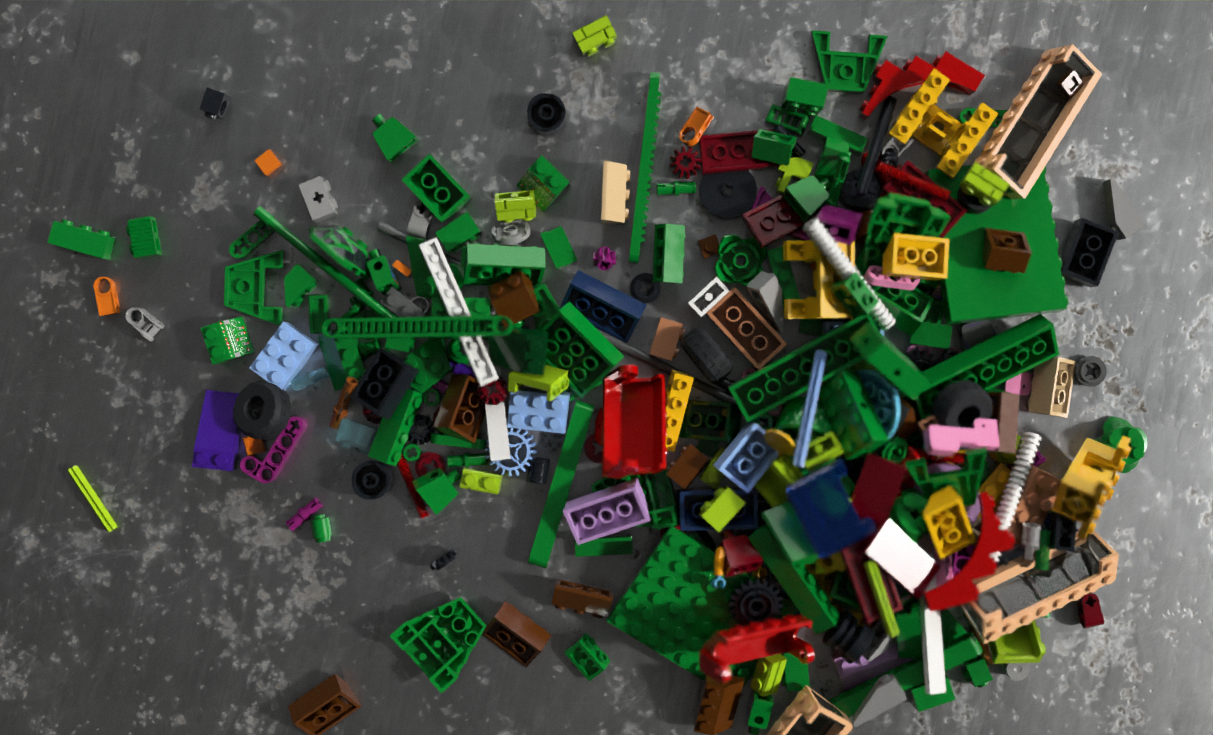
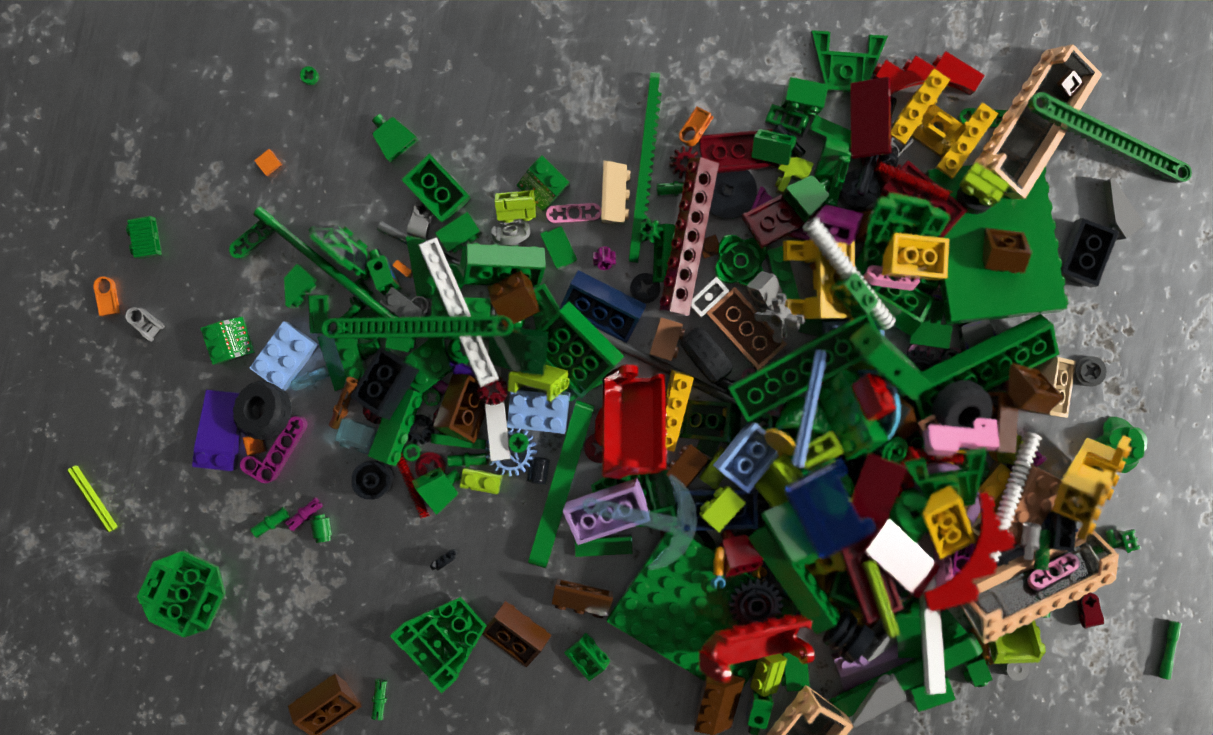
green brick [47,219,116,260] -> none
black brick [199,87,230,120] -> none
green wing [224,250,285,326] -> none
light grey brick [299,176,338,223] -> none
black brick [527,93,566,136] -> none
lime brick [572,15,617,57] -> none
none -> green piece [137,550,226,638]
none -> green pin [250,507,290,538]
none -> green bush [300,66,319,85]
none -> green pin [371,679,387,720]
none -> green wheel [509,433,529,453]
none -> bright pink beam [546,203,602,224]
none -> clear light blue piece [582,474,697,570]
none -> green gear [638,218,663,243]
none -> dark red brick [659,157,719,316]
none -> light grey pin [755,293,804,343]
none -> dark red tile [851,77,891,159]
none -> red brick [851,373,896,421]
none -> reddish brown slope [1008,364,1064,414]
none -> bright pink beam [1027,554,1080,591]
none -> green gear [1028,92,1192,183]
none -> green arm [1095,529,1141,553]
none -> green piece [1159,620,1182,680]

